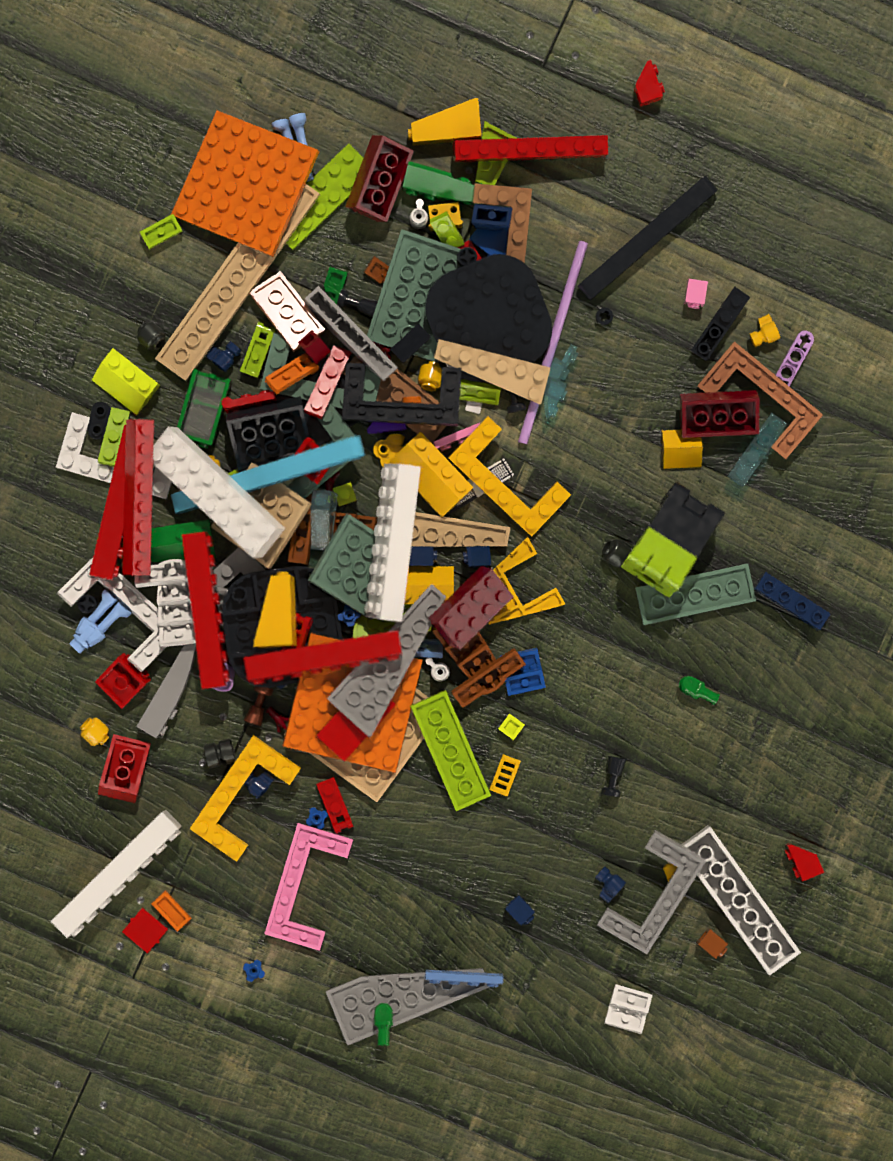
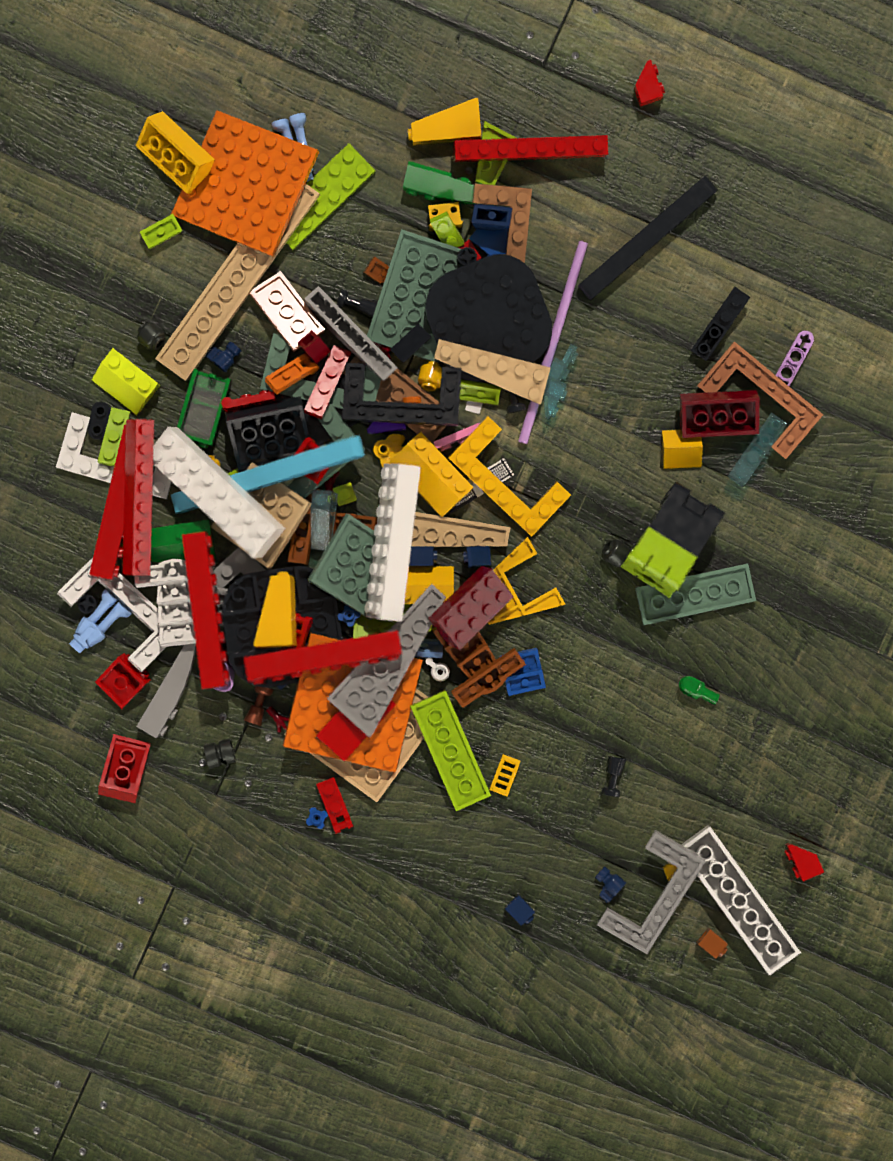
white brick [51,810,182,938] -> none
yellow head [80,718,109,746] -> none
red piece [122,907,168,954] -> none
orange tile [151,890,192,932] -> none
yellow plate [190,735,301,862] -> none
lime plate [240,322,276,378] -> none
blue plate [243,960,265,982] -> none
dark blue piece [244,771,276,799] -> none
bright pink plate [265,823,353,951] -> none
green slope [324,266,348,304] -> none
light grey wing [326,968,489,1045] -> none
dark red brick [345,135,414,222] -> none
green arm [374,1003,393,1046] -> none
white piece [409,199,429,229] -> none
medium blue plate [425,970,503,987] -> none
neon yellow plate [498,713,525,740] -> none
black bush [595,308,613,325] -> none
white slope [604,984,652,1034] -> none
bright pink brick [684,279,708,309] -> none
yellow piece [749,314,781,348] -> none
dark blue brick [753,572,830,630] -> none
none -> yellow slope [136,111,215,194]

